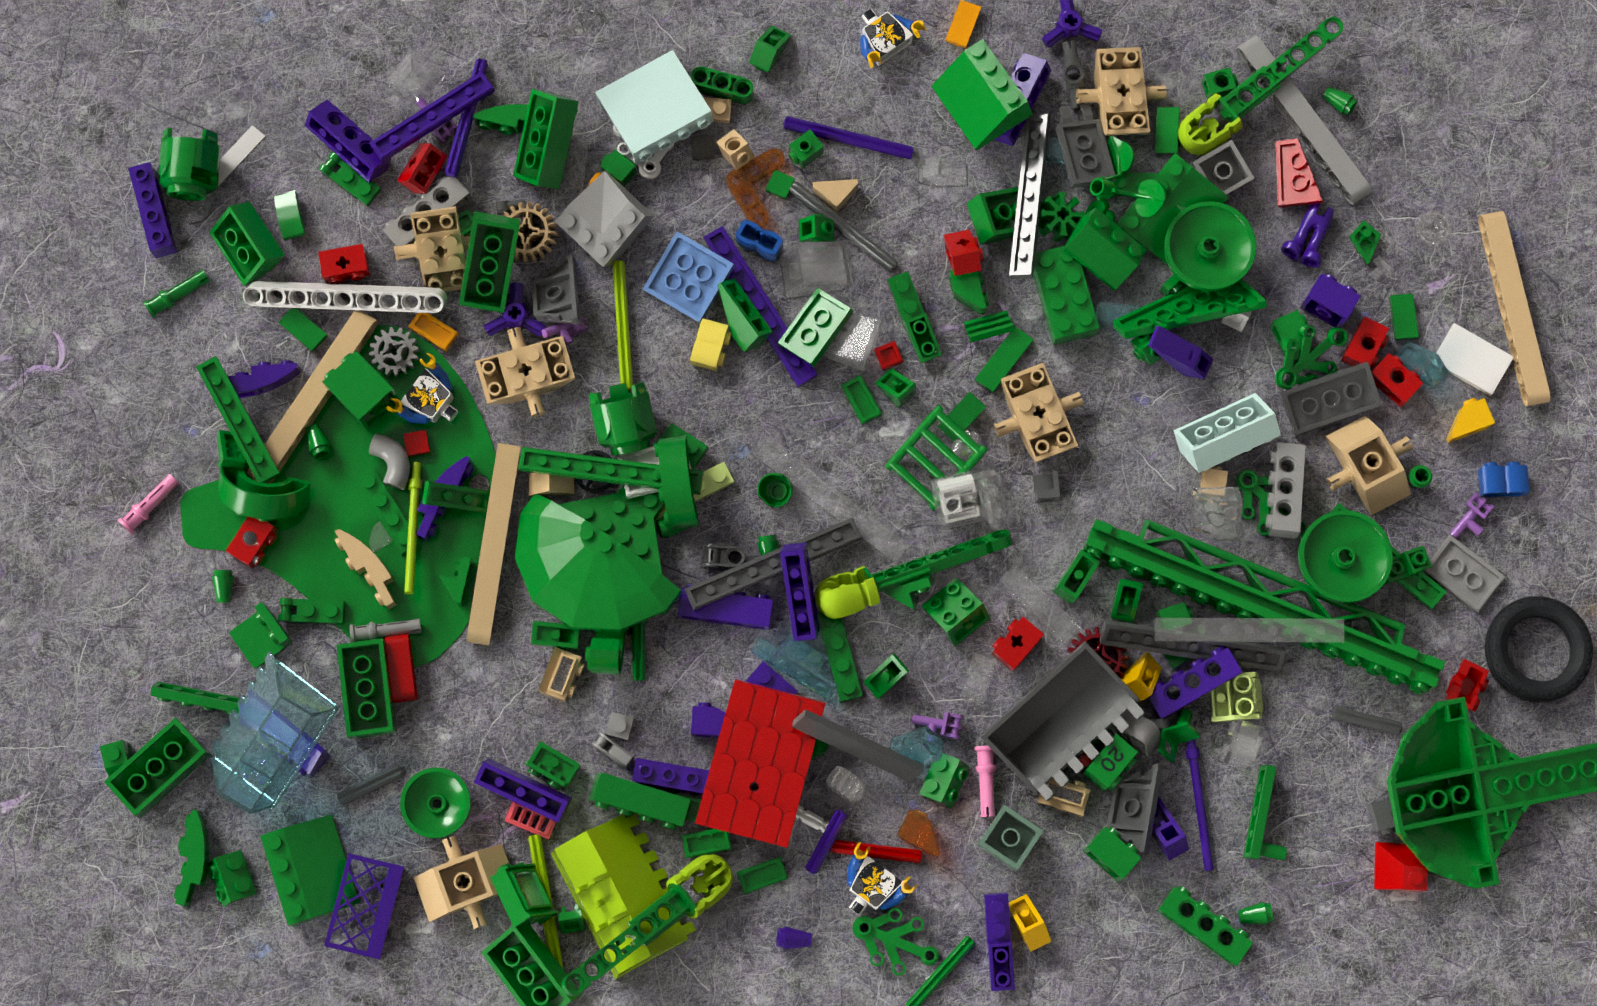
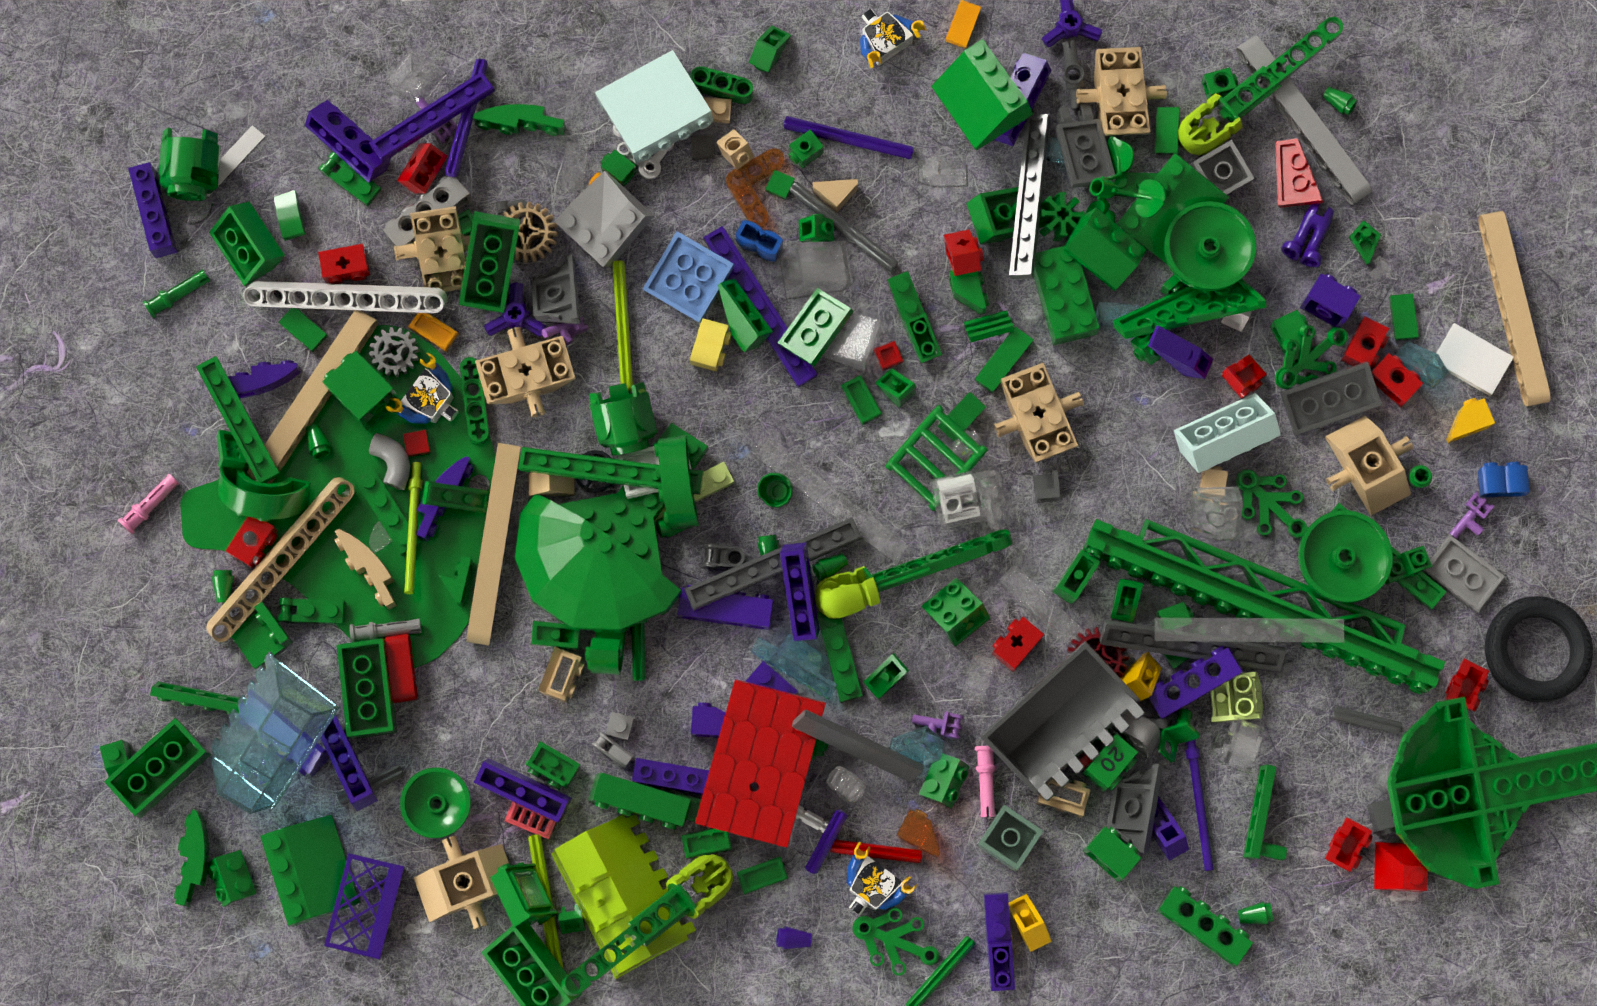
green slope [513,89,579,189] -> none
green slope [885,574,934,609] -> none
light grey brick [1266,442,1306,539] -> none
none -> tan beam [206,477,355,642]
none -> dark purple brick [314,713,378,811]
none -> green beam [460,357,489,445]
none -> green cone [812,553,848,581]
none -> red cylinder [1221,354,1267,399]
none -> red cylinder [1325,817,1373,872]

